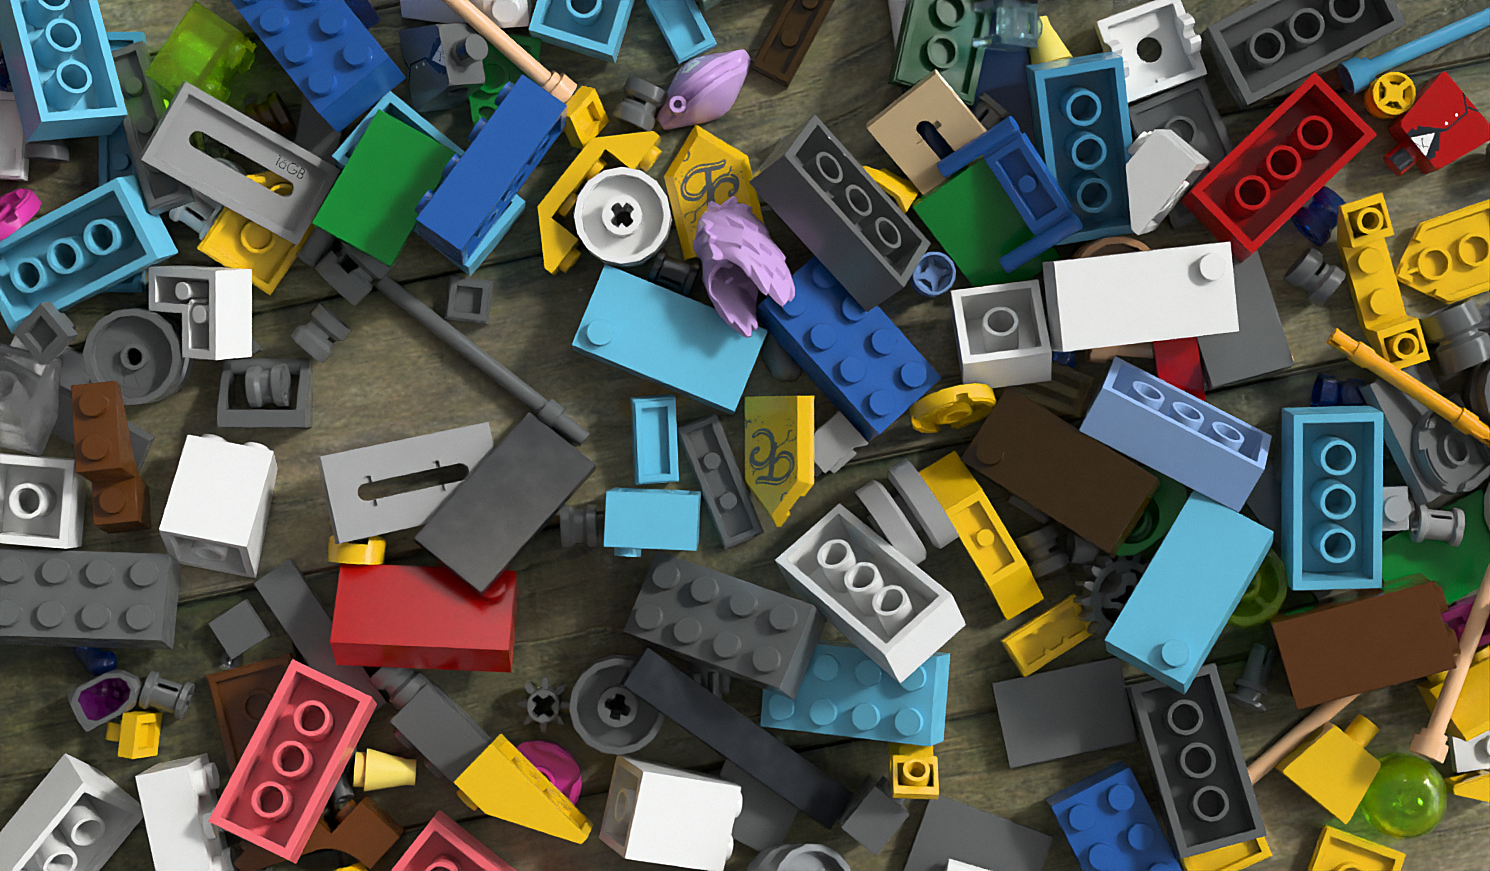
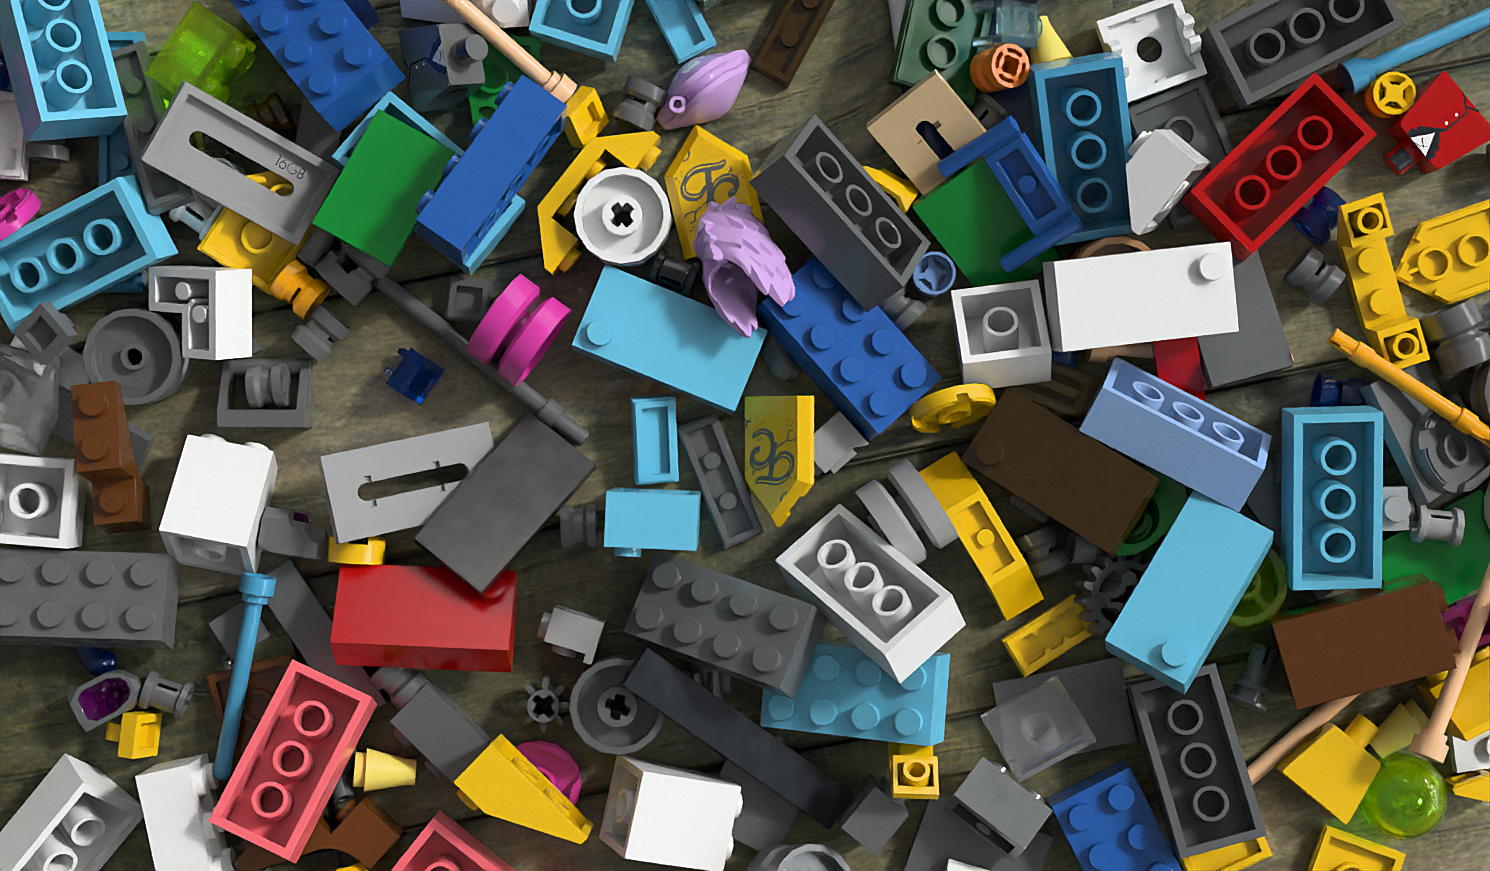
none -> dark azure piece [213,572,277,780]
none -> dark grey rock [258,506,329,559]
none -> light orange wheel [269,259,331,320]
none -> clear blue tile [384,348,445,405]
none -> dark pink wheel [465,274,572,387]
none -> light grey brick [537,605,606,665]
none -> dark grey wheel [878,284,928,332]
none -> brick [943,756,1053,862]
none -> orange wheel [970,43,1030,93]
none -> clear slope [980,675,1097,783]
none -> light yellow cone [1369,699,1430,759]

